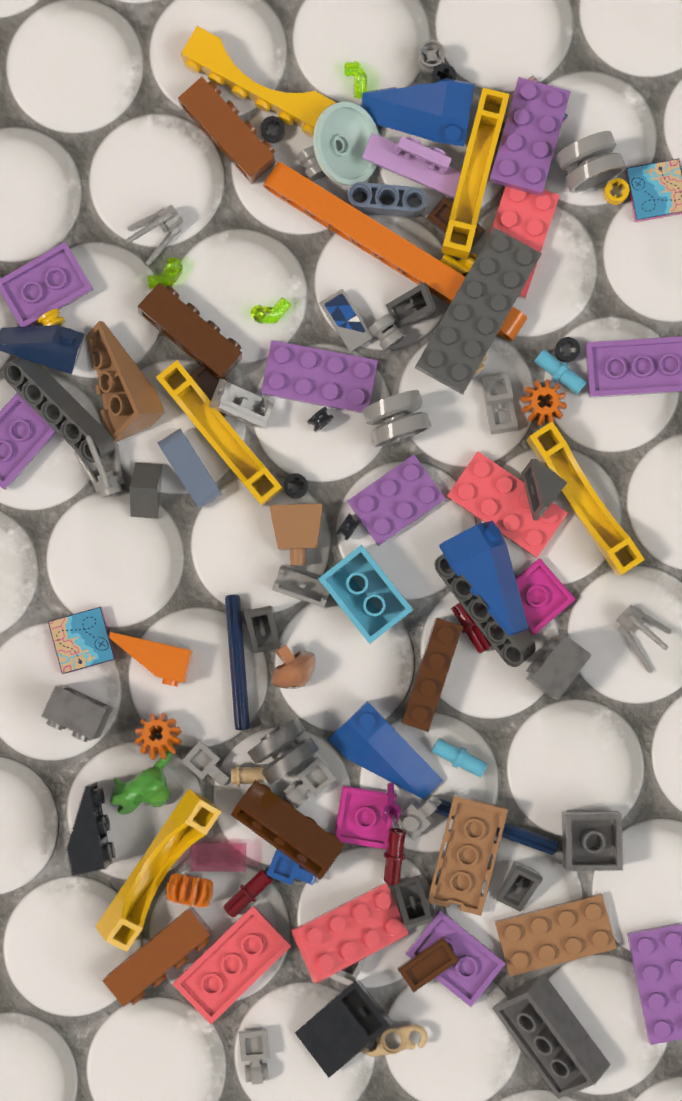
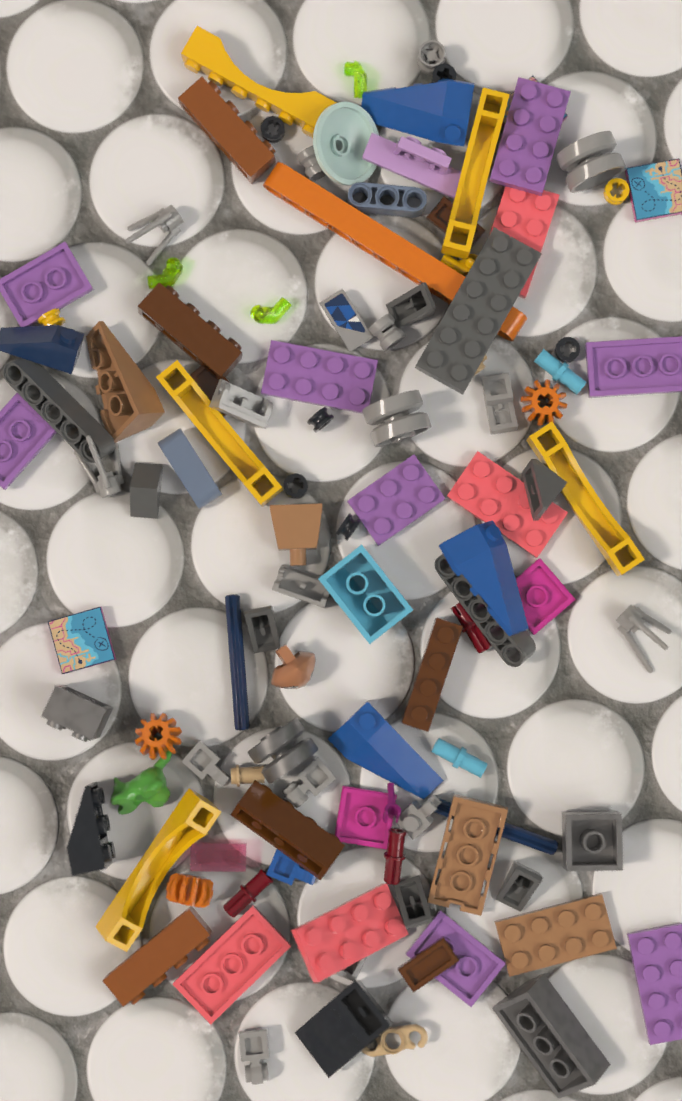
orange slope [109,632,193,687] -> none
flat silver brick [526,634,592,700] -> none

